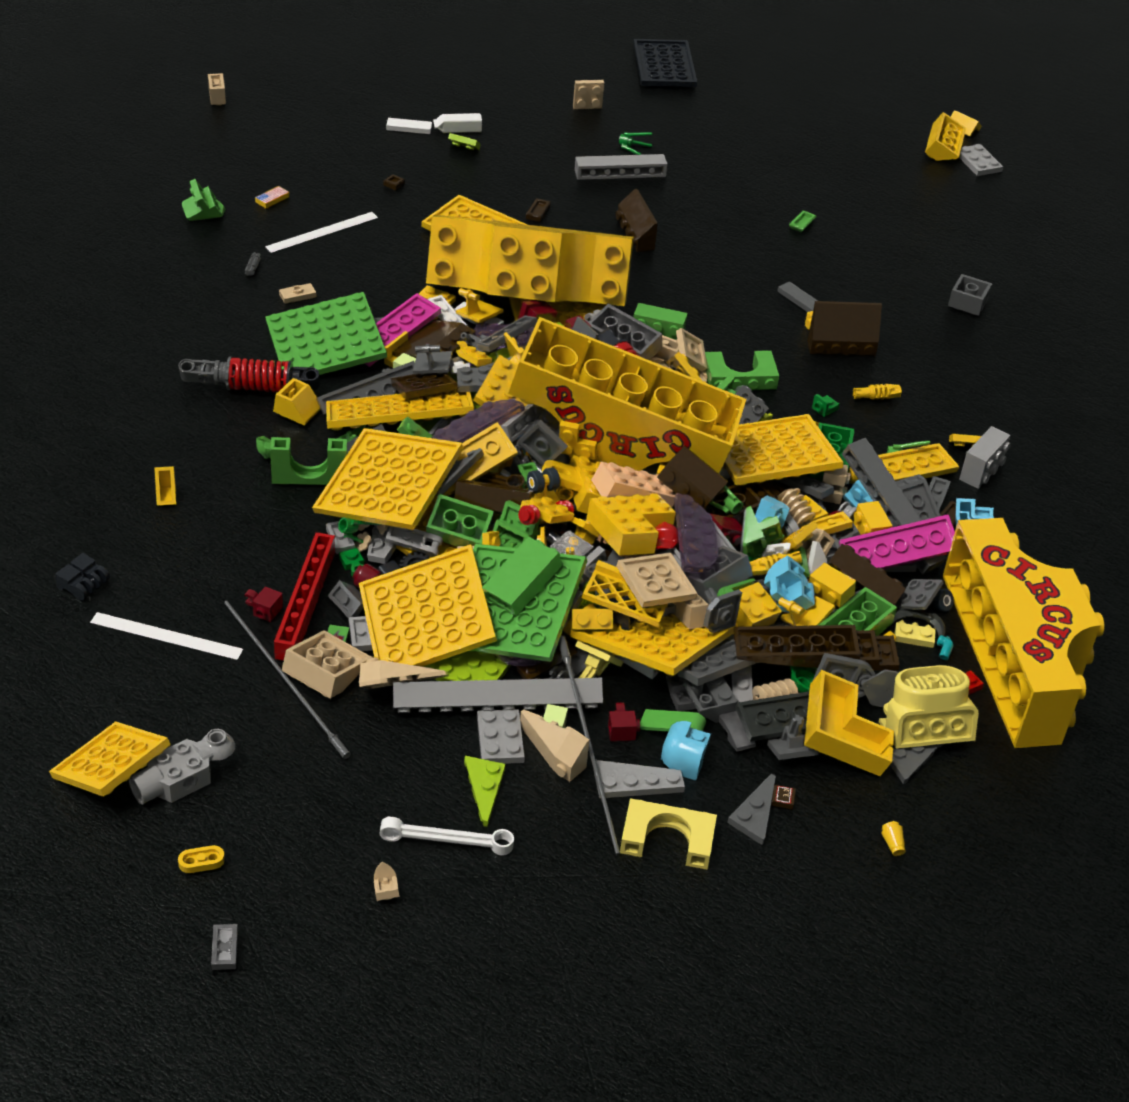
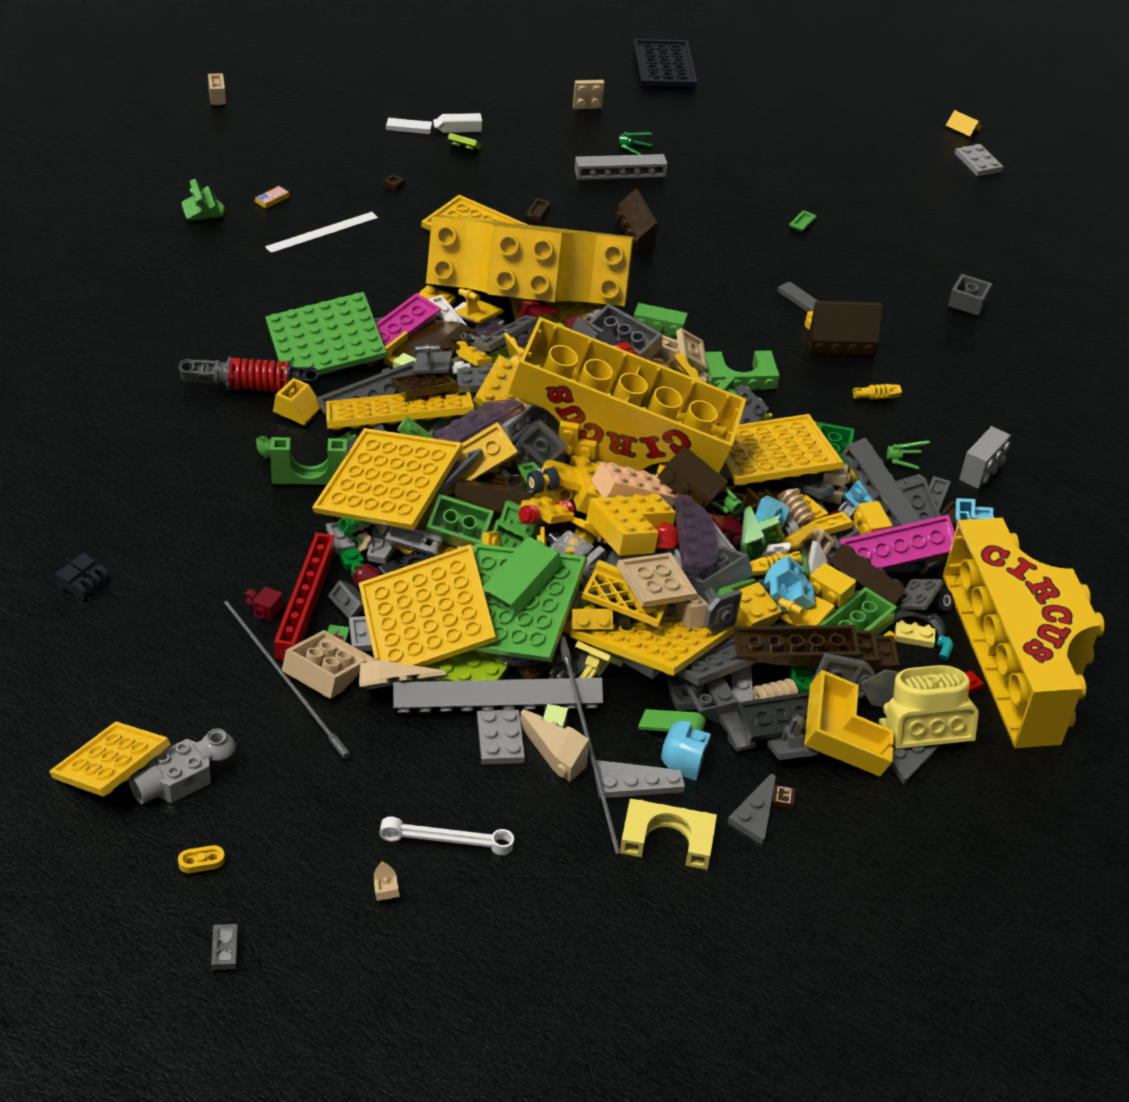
white sticker [90,612,243,660] -> none
yellow slope [155,466,176,506] -> none
dark grey axle [245,252,261,276] -> none
tan plate [279,283,316,304] -> none
lime wing [464,756,505,826] -> none
dark red brick [608,703,640,741] -> none
green bracket [812,394,840,417] -> none
yellow plate [878,443,959,481] -> none
yellow cone [881,821,906,856] -> none
yellow slope [925,112,966,161] -> none
yellow plate [949,434,982,447] -> none

